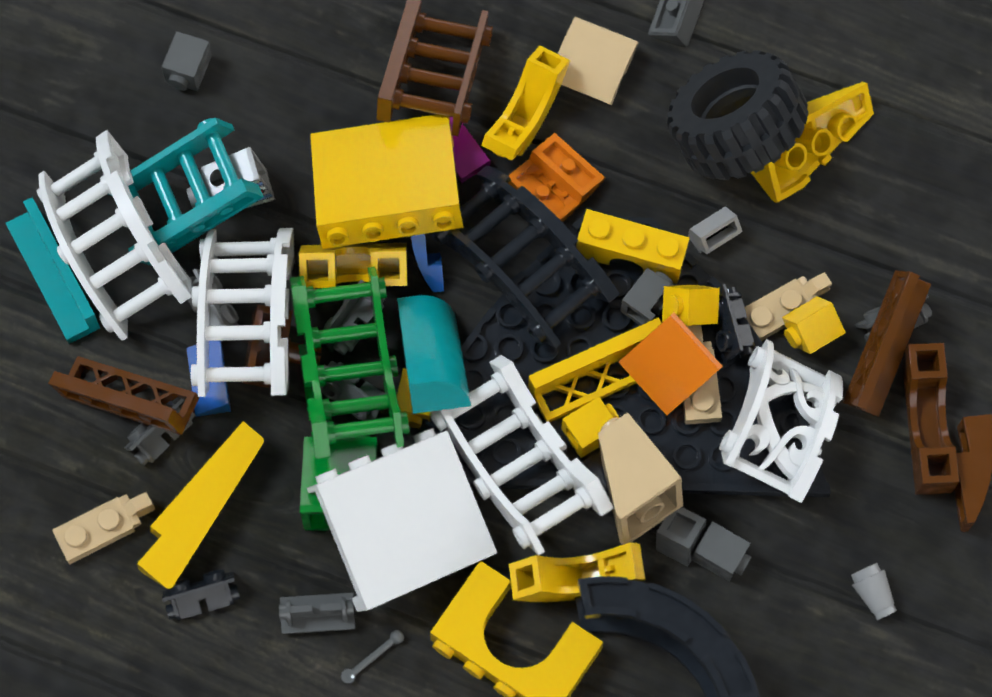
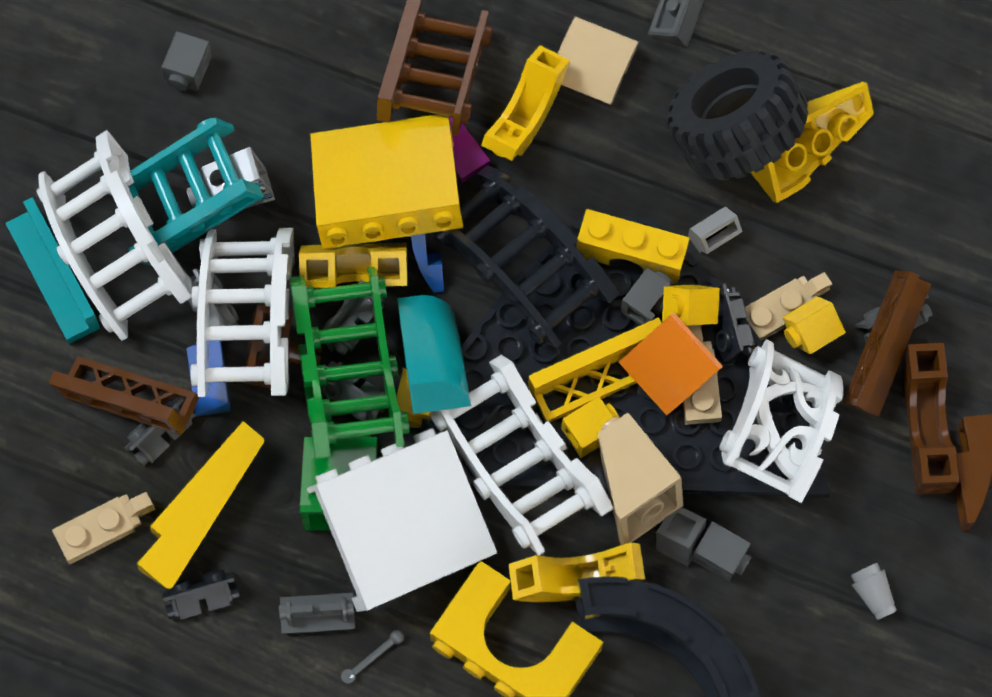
orange slope [508,133,605,222] -> none

